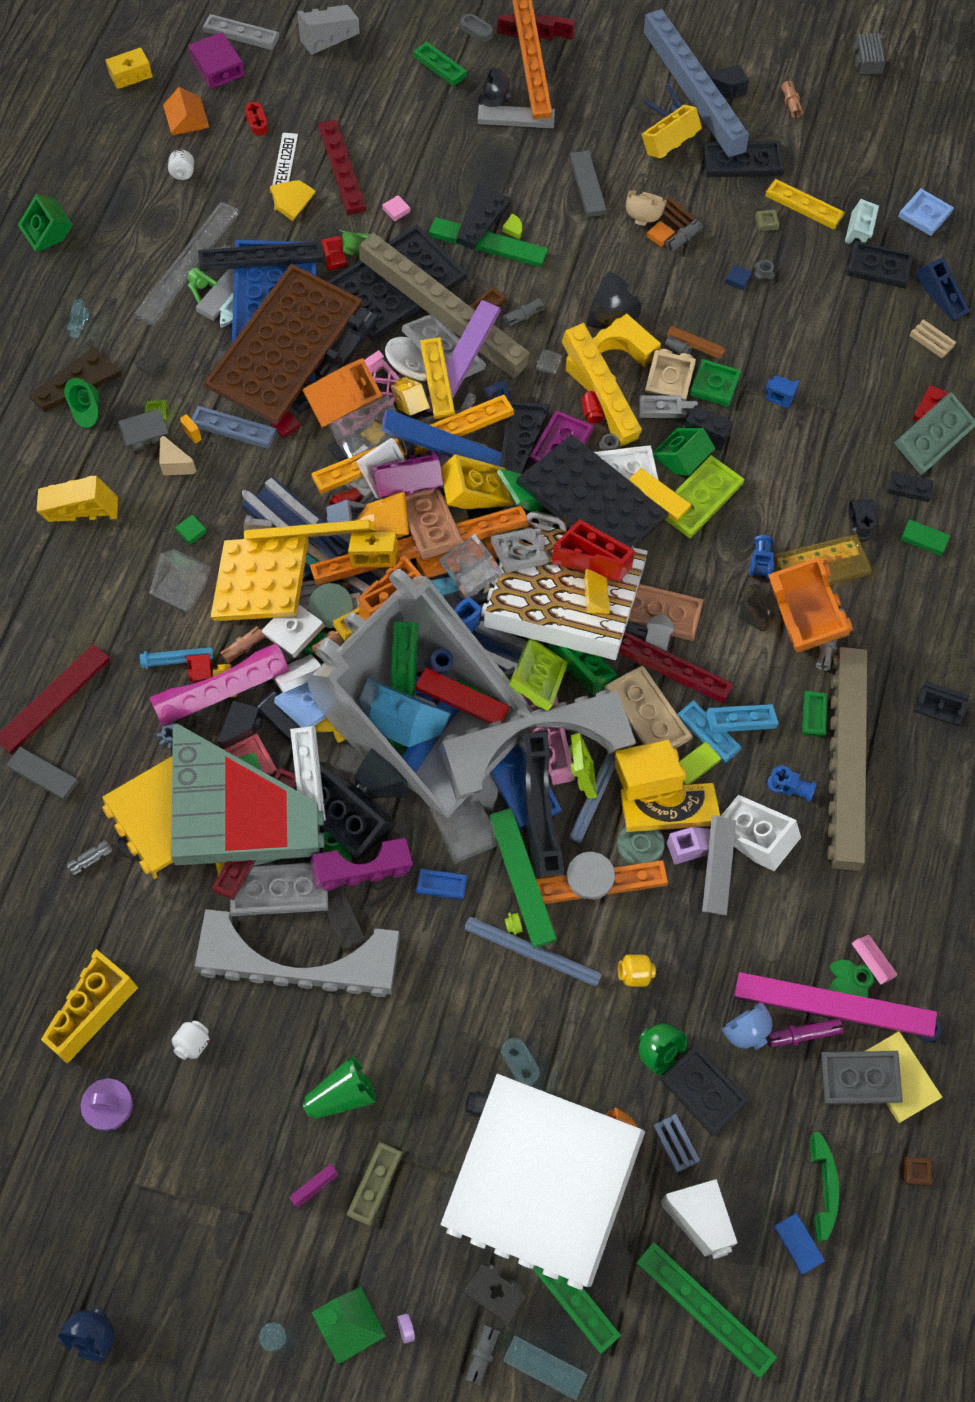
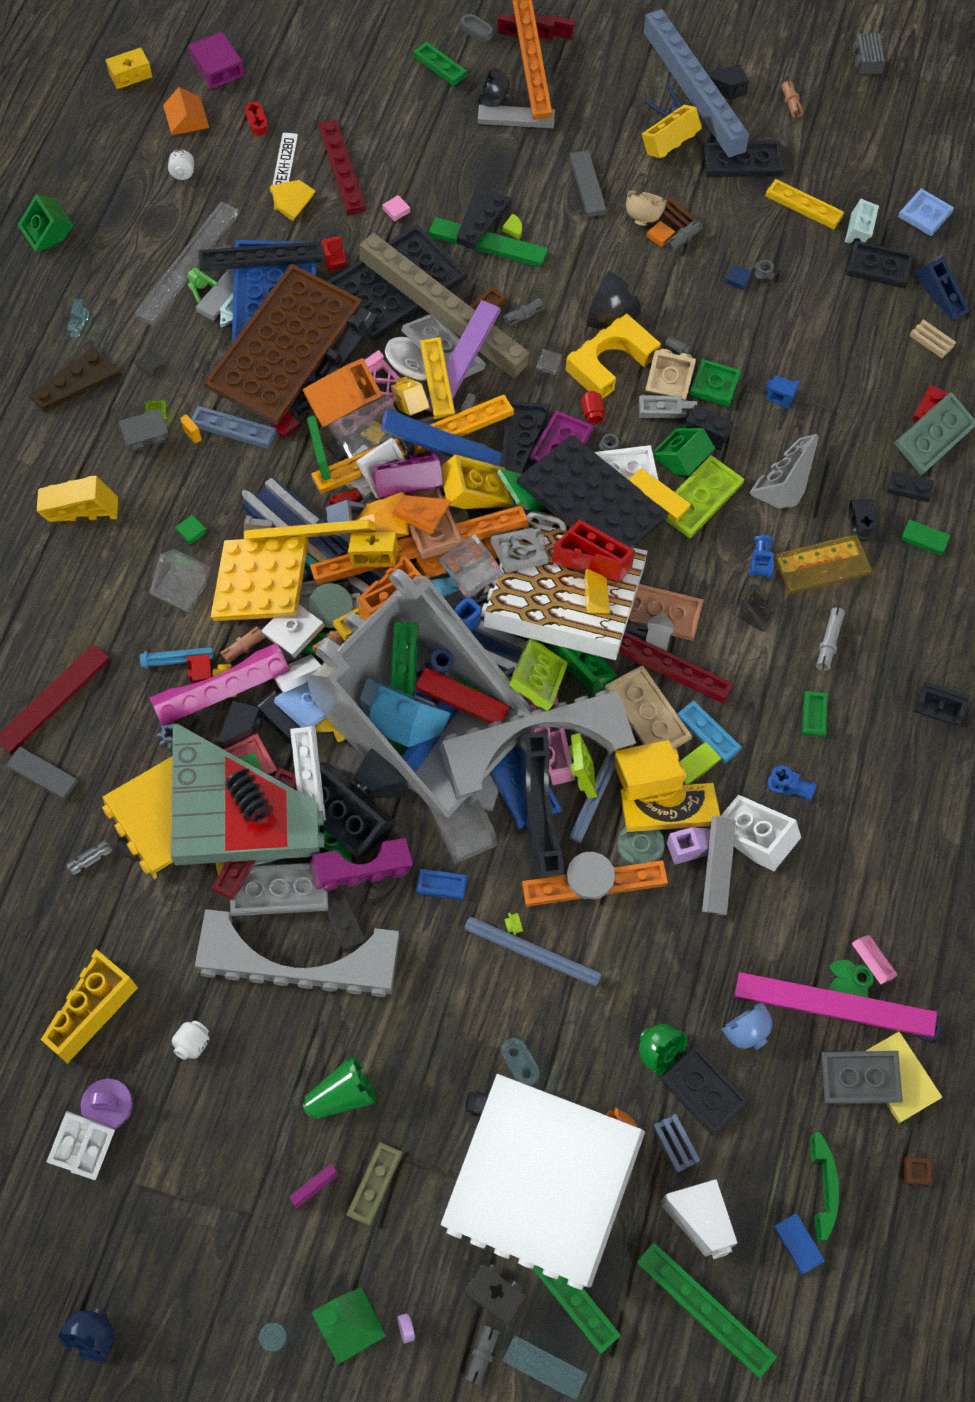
green piece [64,378,99,428] -> none
tan slope [160,436,196,475] -> none
light grey tile [203,14,279,50] -> none
light grey wedge [297,5,360,55] -> none
bright green piece [339,229,383,256] -> none
dark blue tile [484,381,510,401] -> none
green tile [489,808,556,949] -> none
yellow arch [562,323,642,447] -> none
yellow head [618,954,656,987] -> none
dark orange axle [667,326,725,359] -> none
dark azure plate [706,704,779,733] -> none
olive tile [755,210,779,232] -> none
magenta pin [766,1018,843,1048] -> none
orange cylinder [768,557,853,653] -> none
dark tan brick [828,647,867,871] -> none
none -> white slope [47,1111,115,1180]
none -> black piece [225,769,274,822]
none -> green tile [307,415,331,481]
none -> orange wing [392,495,451,535]
none -> light grey wedge [750,434,819,509]

